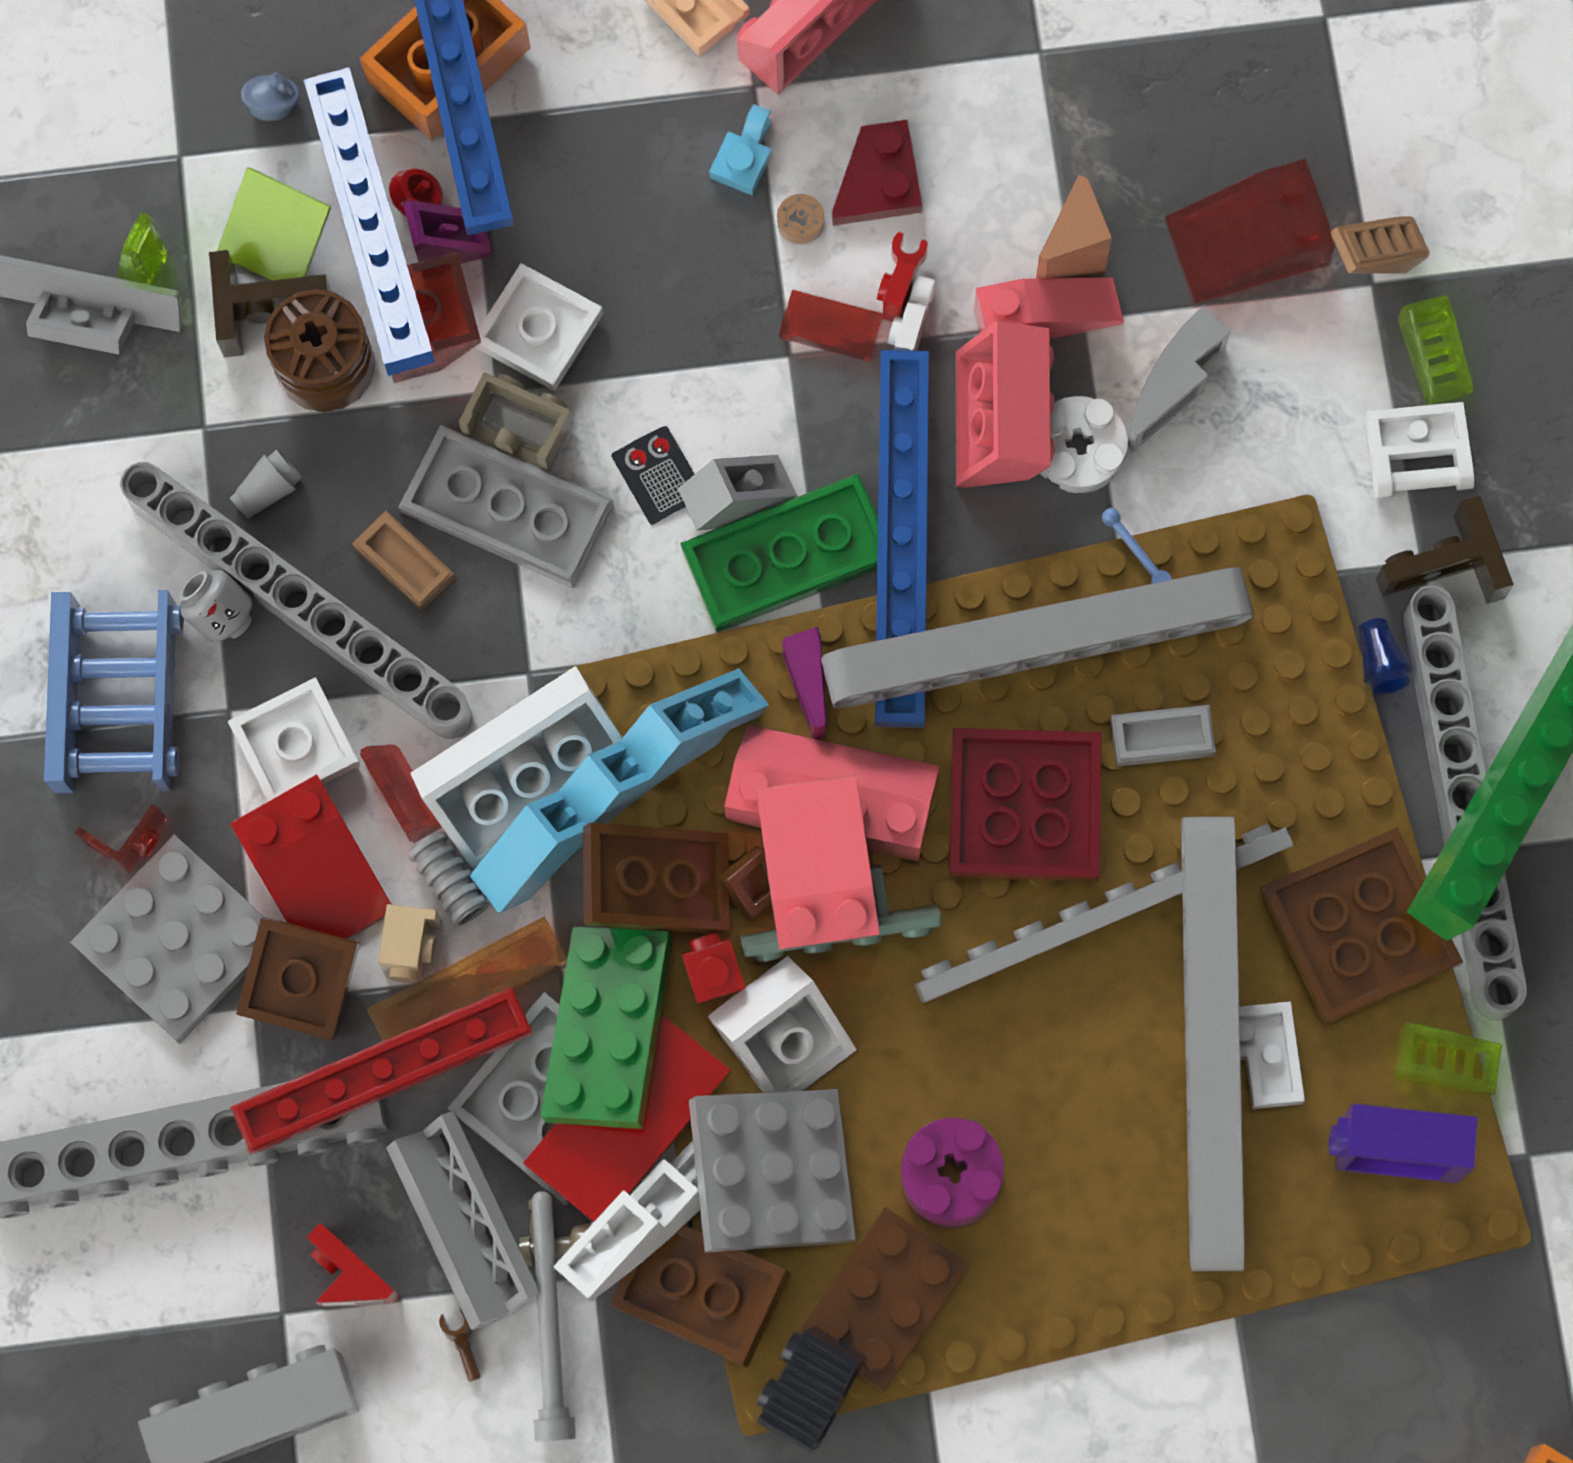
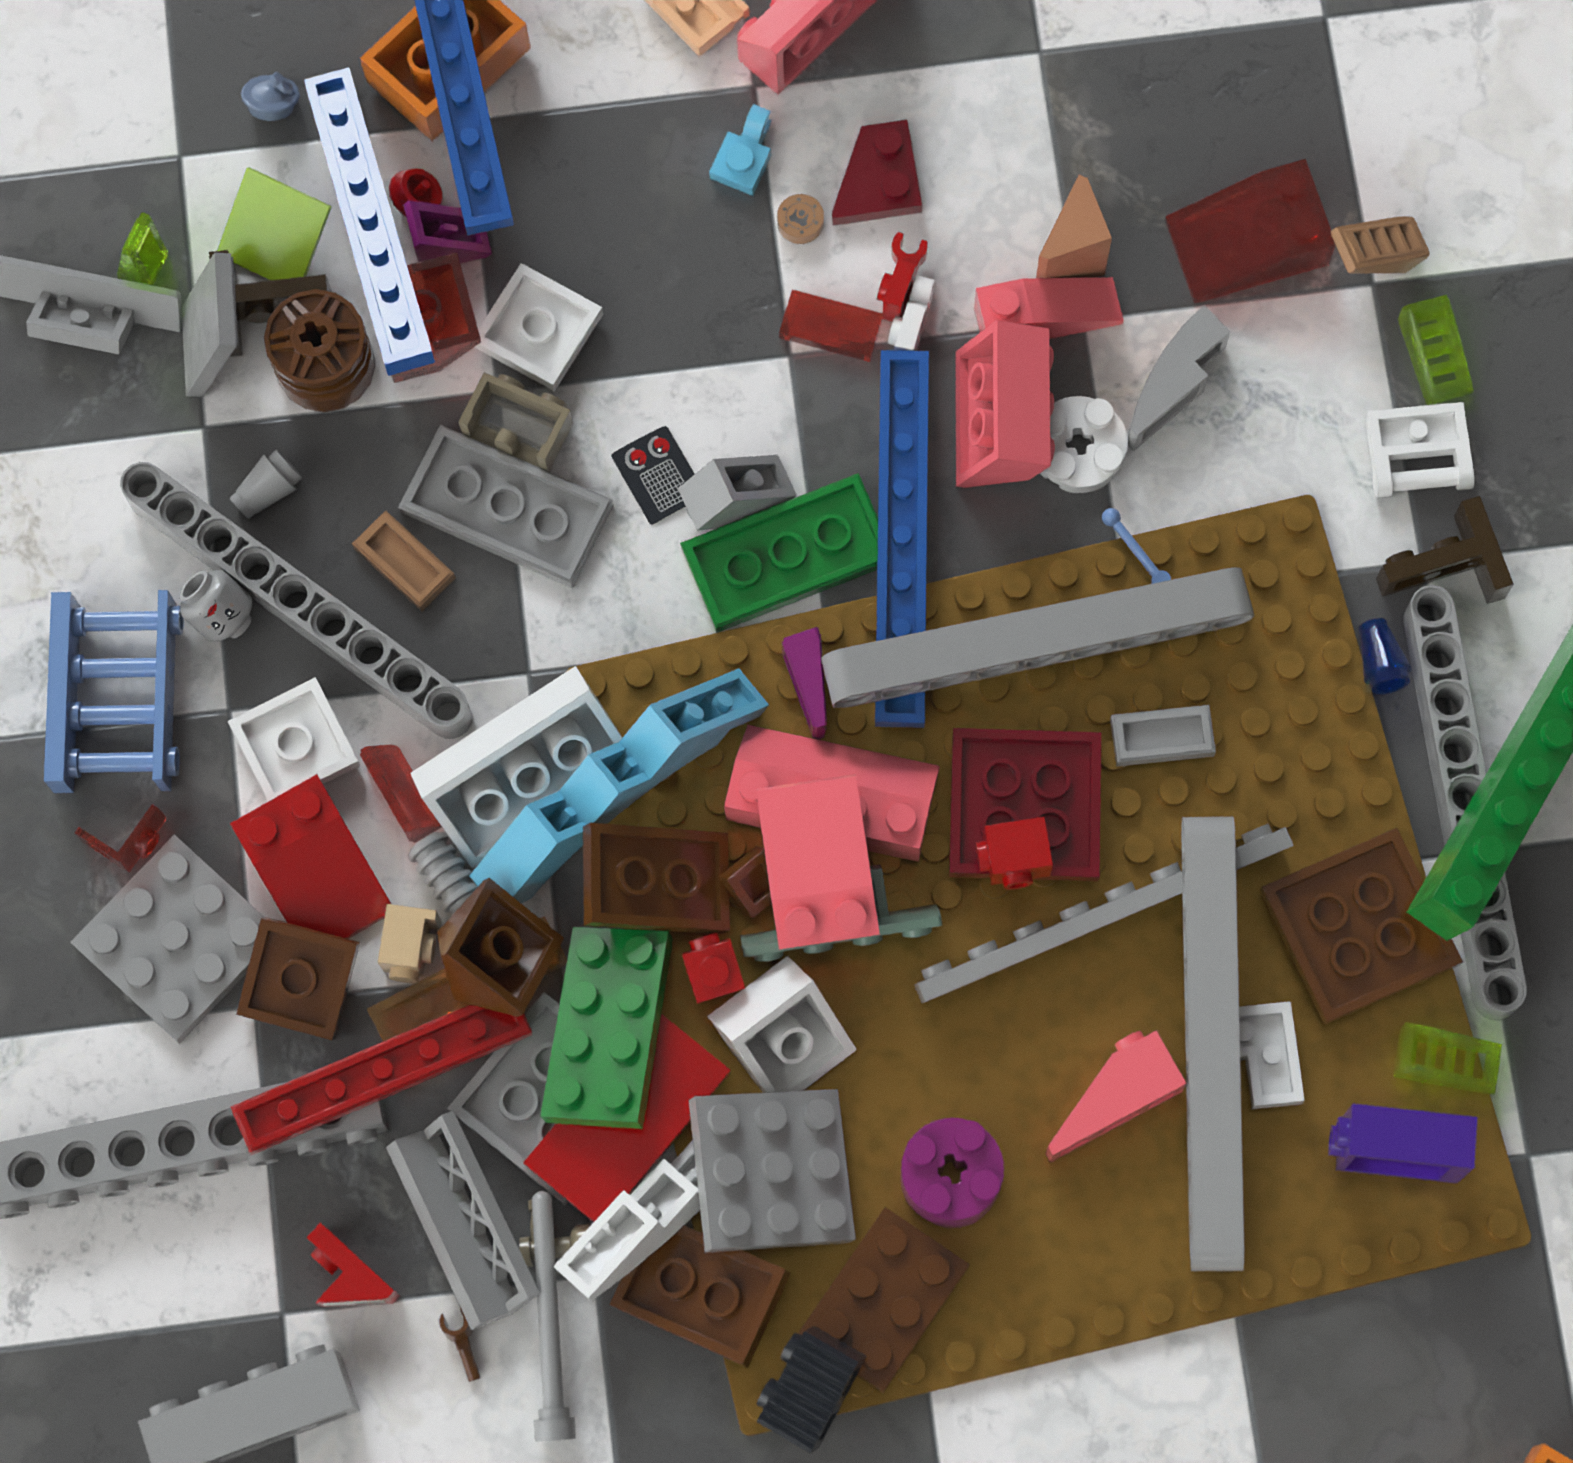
none -> light grey tile [182,252,238,397]
none -> reddish brown slope [437,878,564,1017]
none -> red brick [975,817,1053,890]
none -> coral slope [1045,1030,1187,1163]

